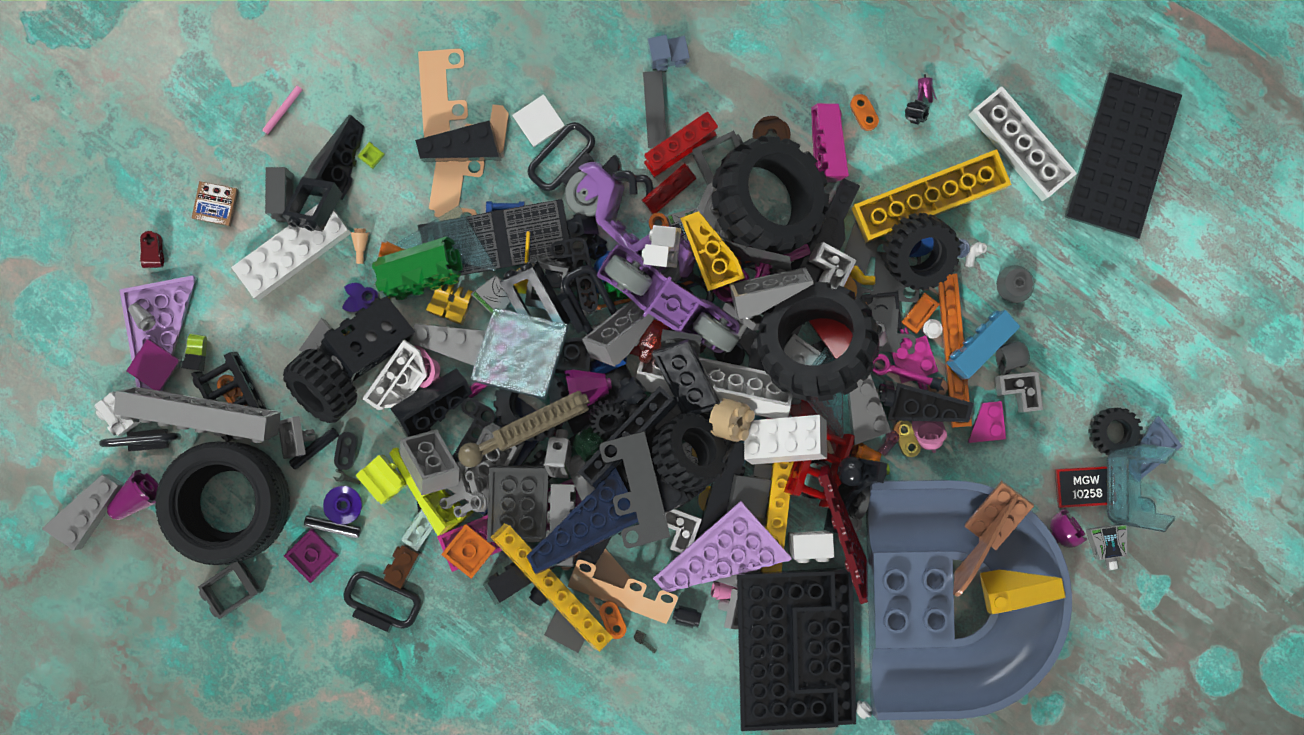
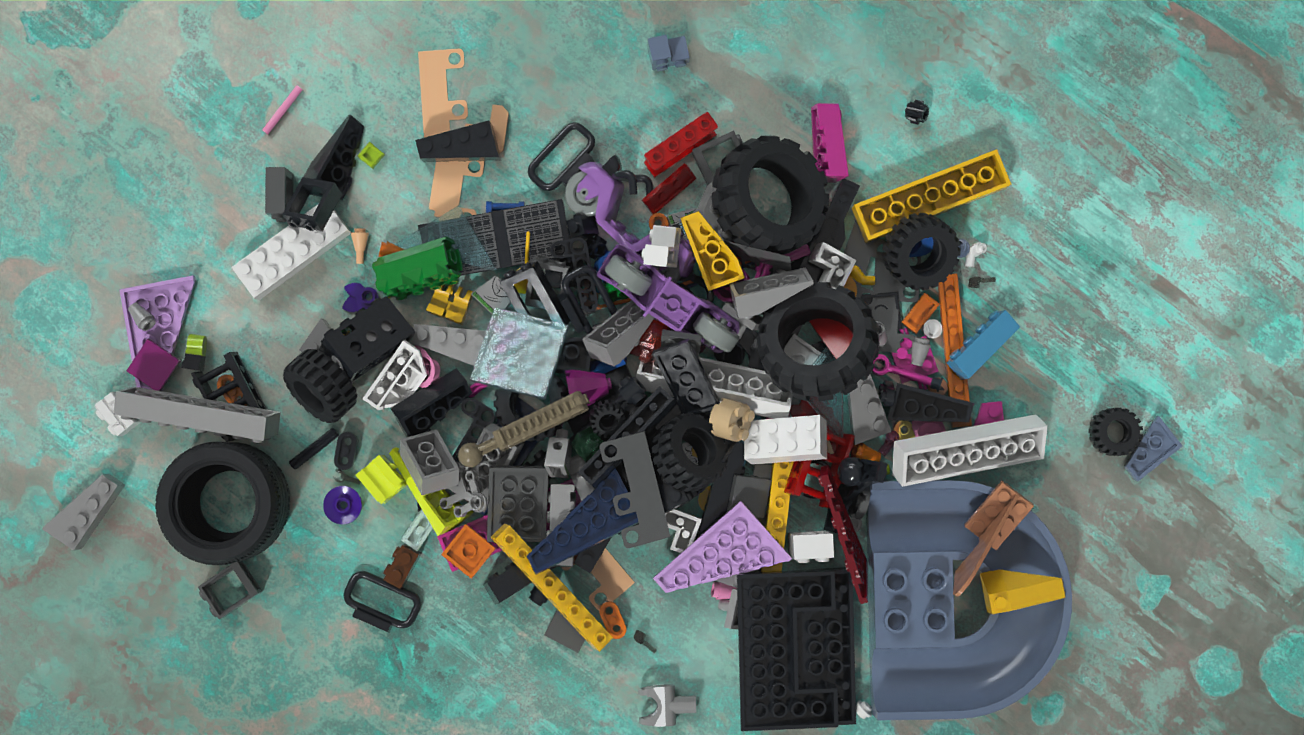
black bar [99,429,181,452] -> none
magenta cone [107,470,159,520] -> none
dark red piece [140,231,164,268] -> none
tile [192,181,238,226] -> none
light grey tile [279,416,315,459] -> none
magenta tile [284,528,339,583] -> none
black axle [304,516,361,538] -> none
white tile [512,94,565,147] -> none
light nougat piece [567,560,678,624] -> none
dark grey tile [643,71,667,148] -> none
black brick [672,605,701,629] -> none
reddish brown plate [752,116,791,141] -> none
orange plate [850,94,879,131] -> none
flat silver piece [917,74,937,103] -> none
white brick [968,86,1077,201] -> none
dark grey helmet [995,341,1030,375] -> none
light grey brick [995,372,1043,413] -> none
dark grey cone [996,265,1035,303] -> none
magenta cylinder [1050,508,1087,548] -> none
black tile [1055,466,1117,508] -> none
black plate [1065,72,1182,240] -> none
torso [1085,524,1127,570] -> none
clear light blue windscreen [1107,444,1176,532] -> none
none -> light grey connector [638,684,696,727]
none -> white brick [892,415,1048,487]
none -> light grey cone [911,337,931,366]
none -> clear smoke hand [968,277,996,288]

